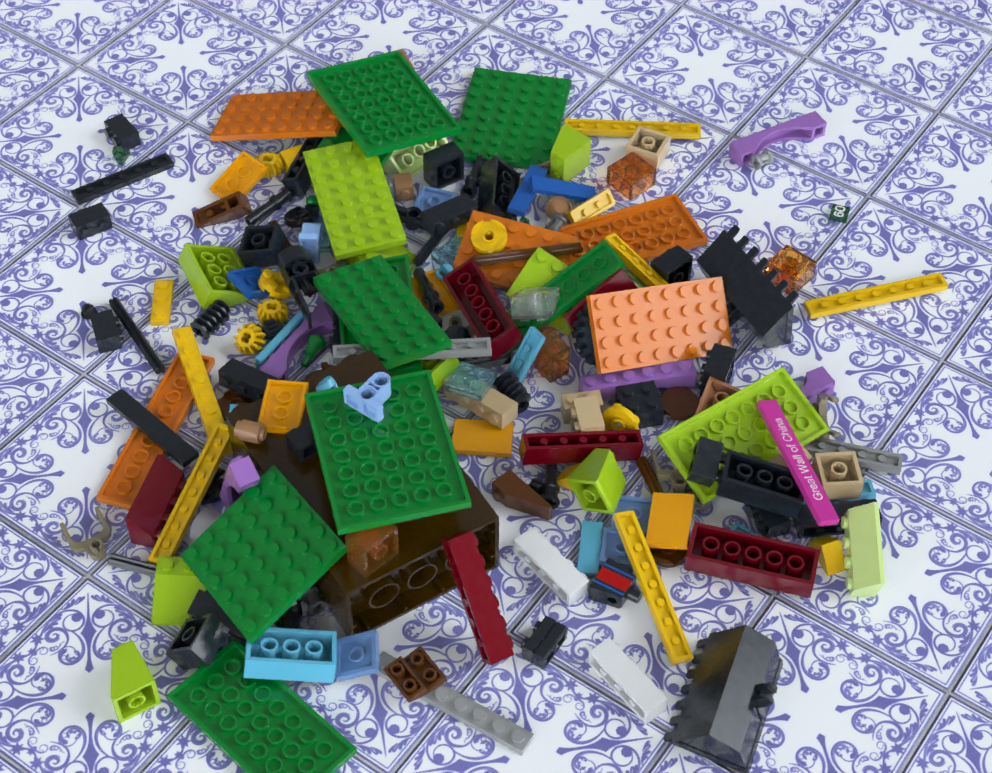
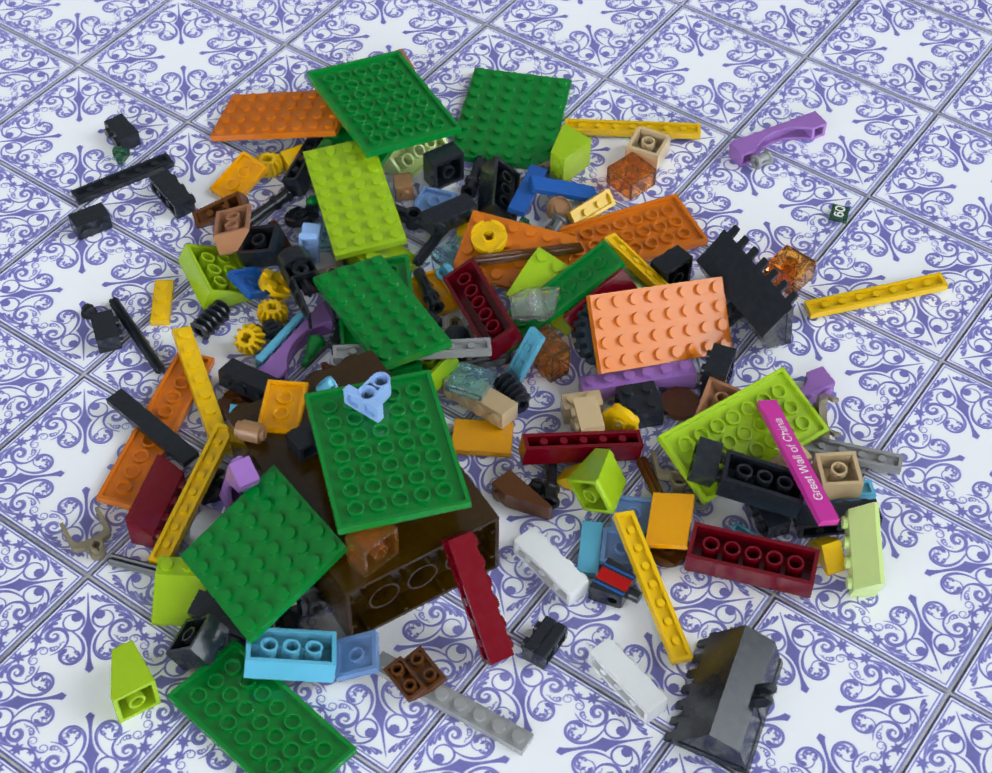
none -> black brick [149,169,196,220]
none -> nougat slope [213,203,252,255]

